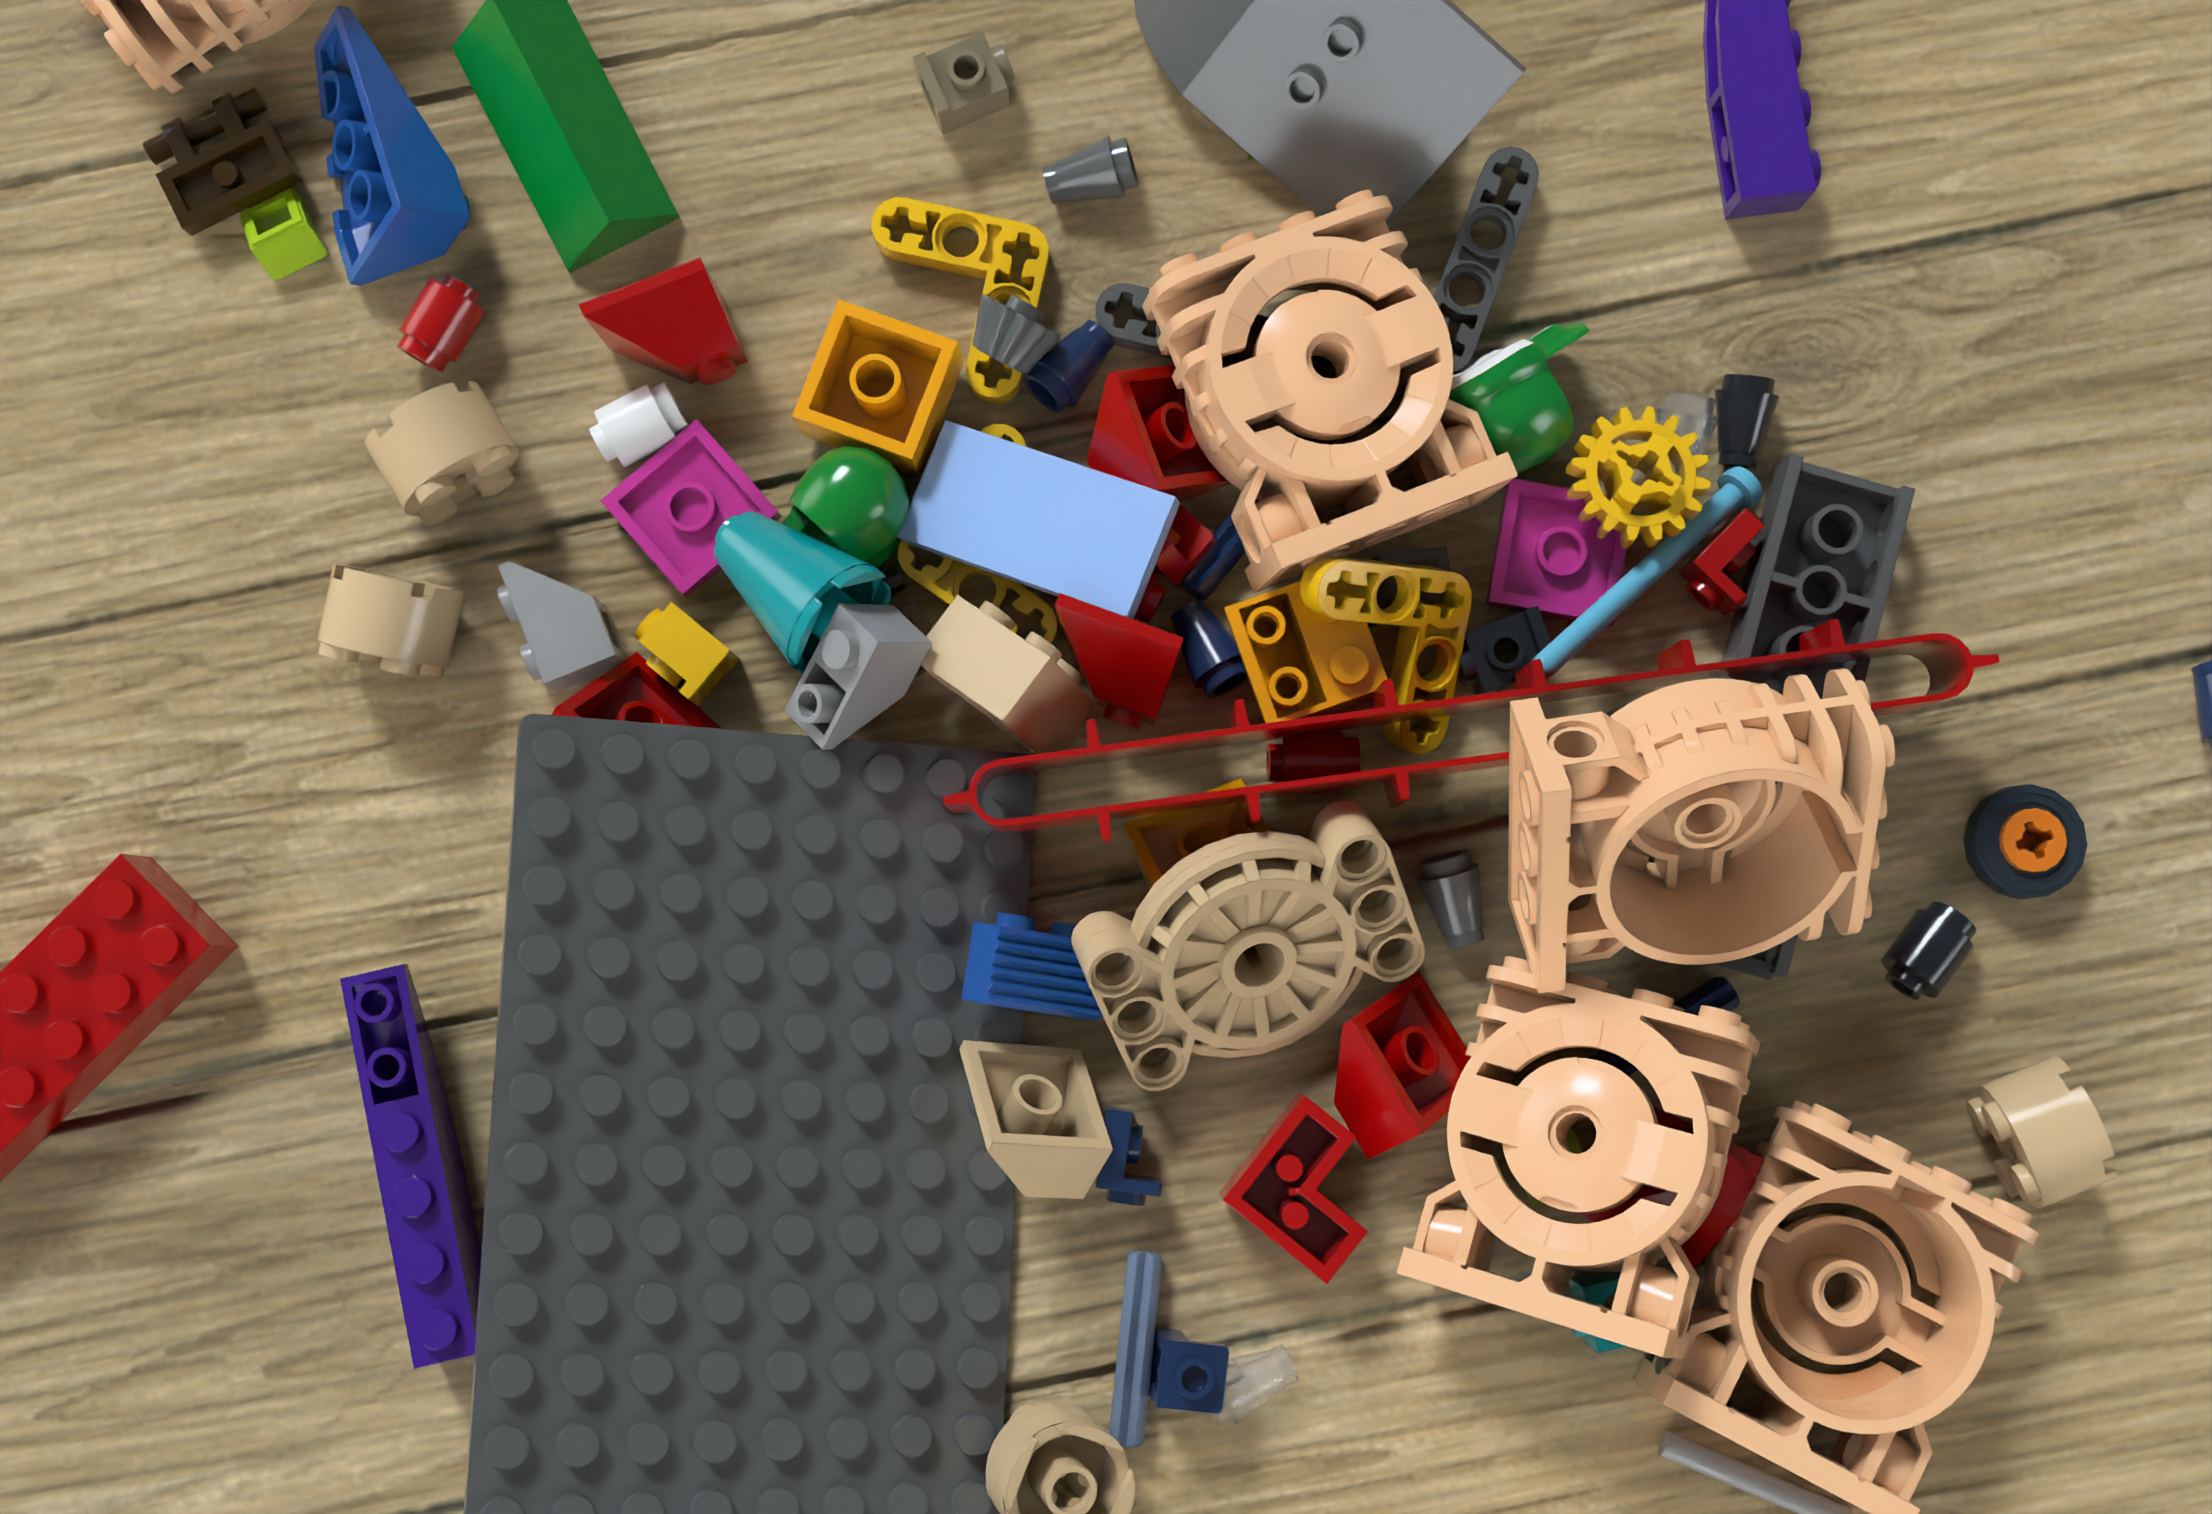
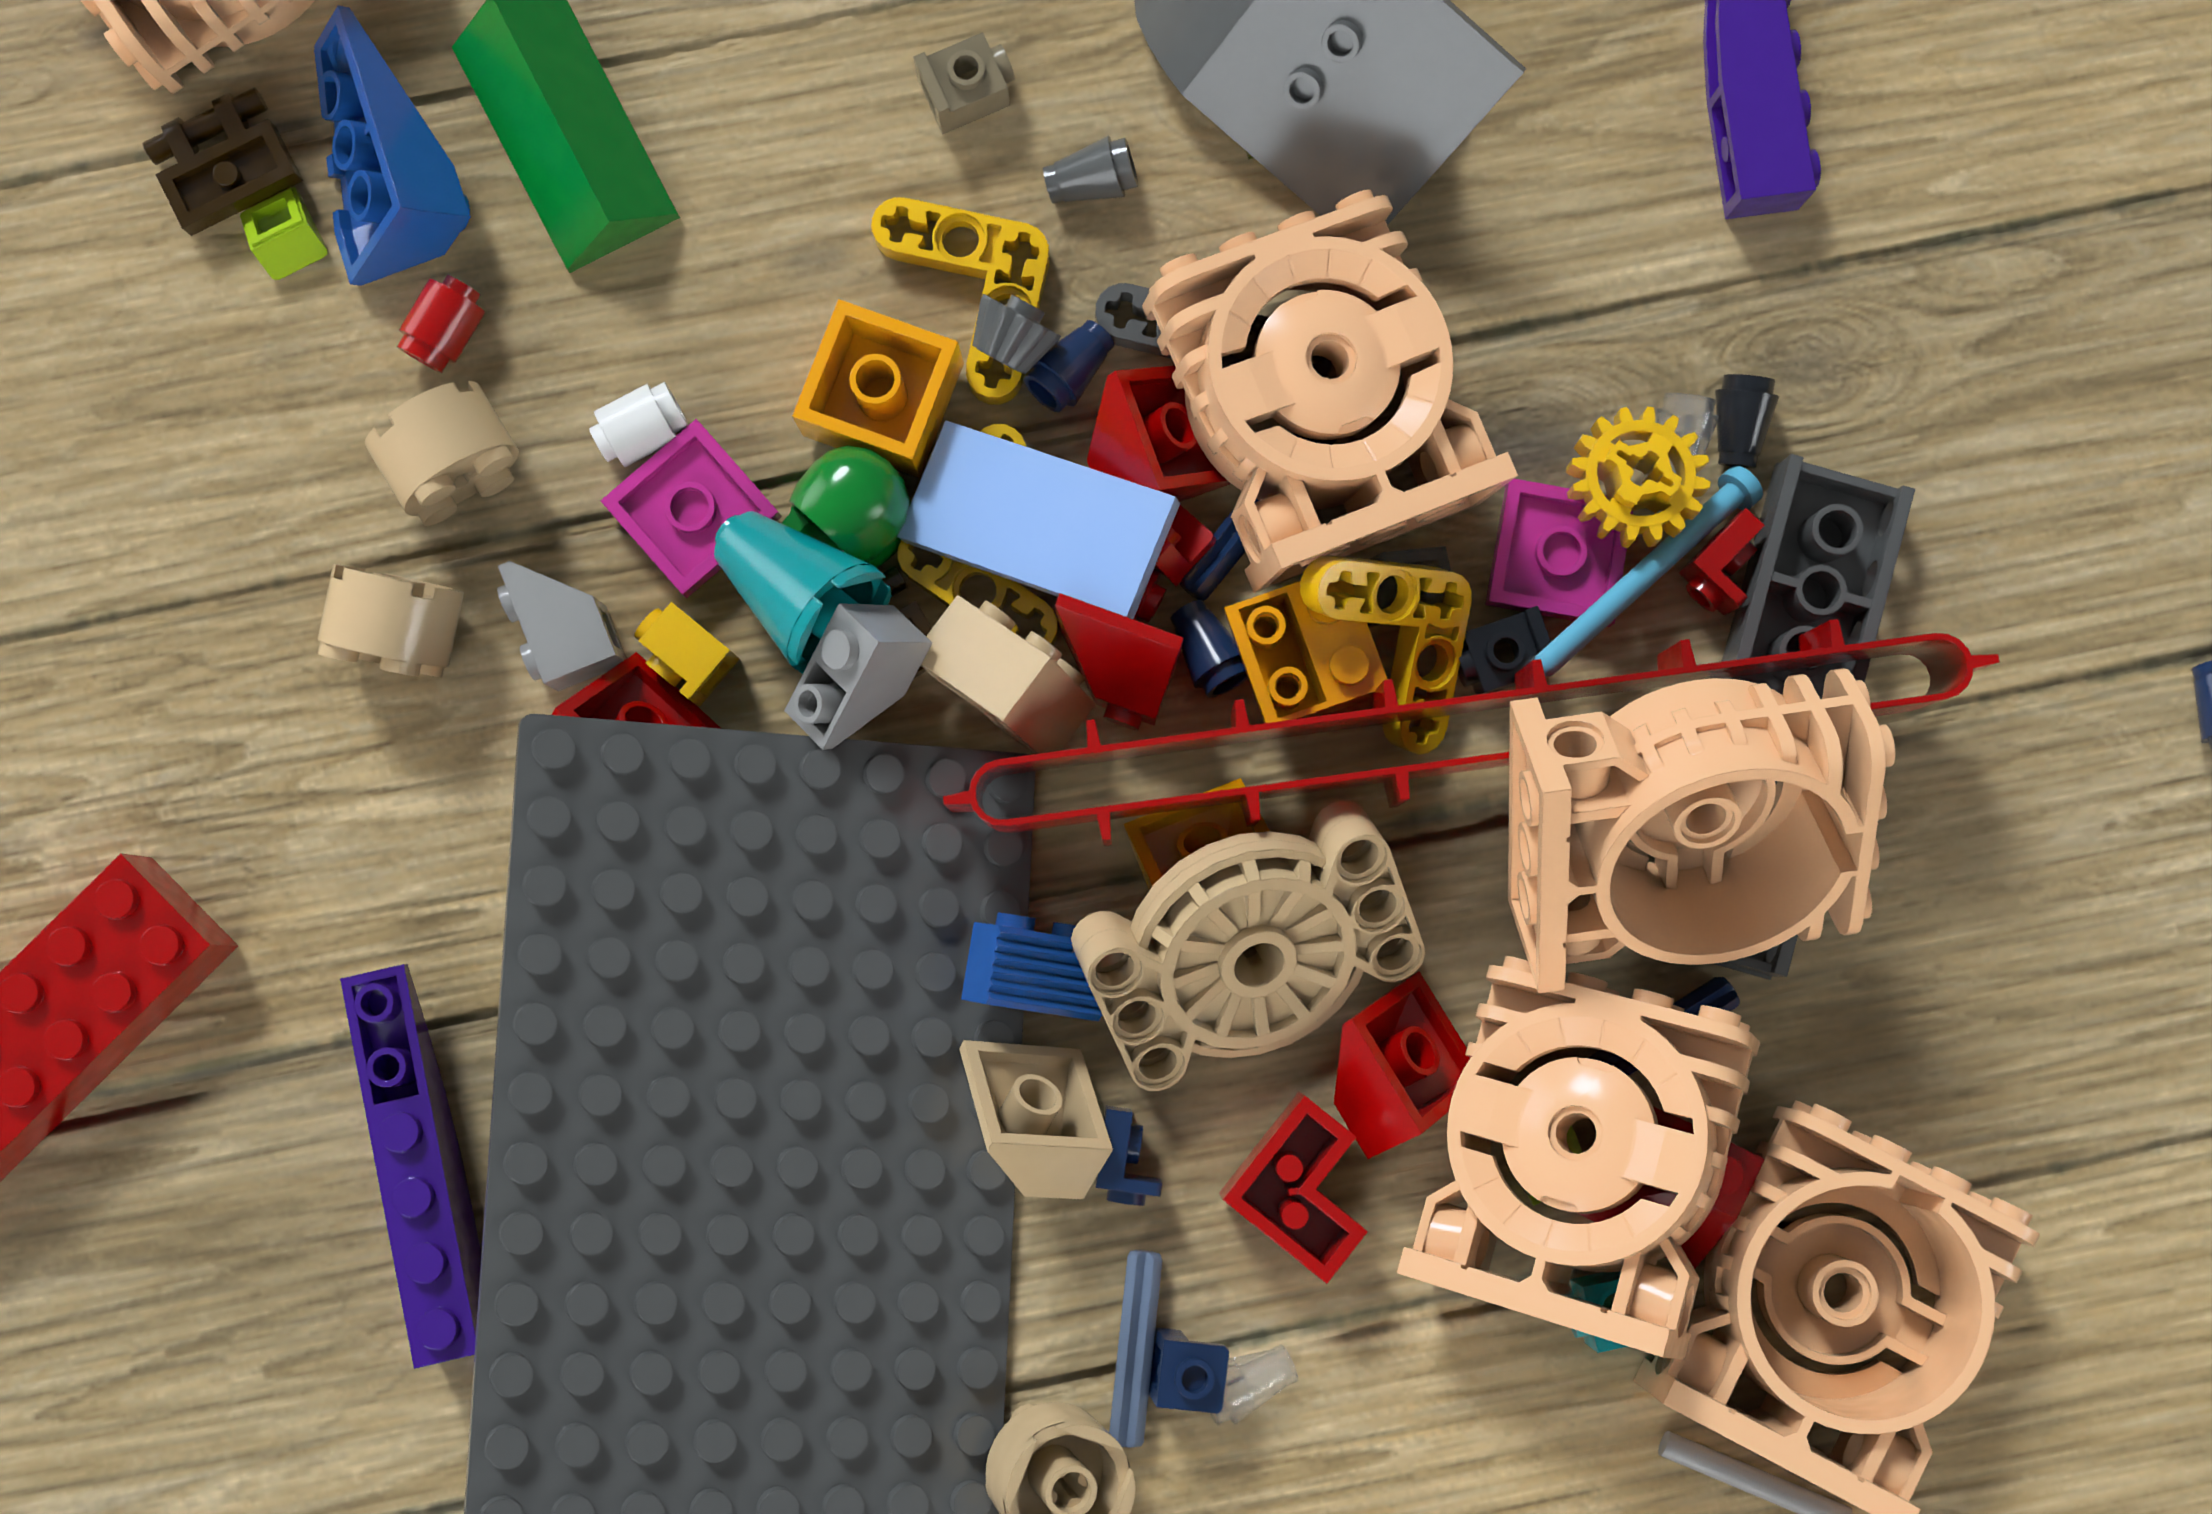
red slope [579,257,748,385] -> none
red brick [1266,731,1360,795] -> none
dark grey cone [1416,849,1485,948] -> none
dark grey beam [1433,146,1539,375] -> none
green piece [1448,322,1590,473] -> none
black brick [1881,901,1976,1000] -> none
black wheel [1963,784,2087,899] -> none
tan brick [1966,1056,2118,1209] -> none

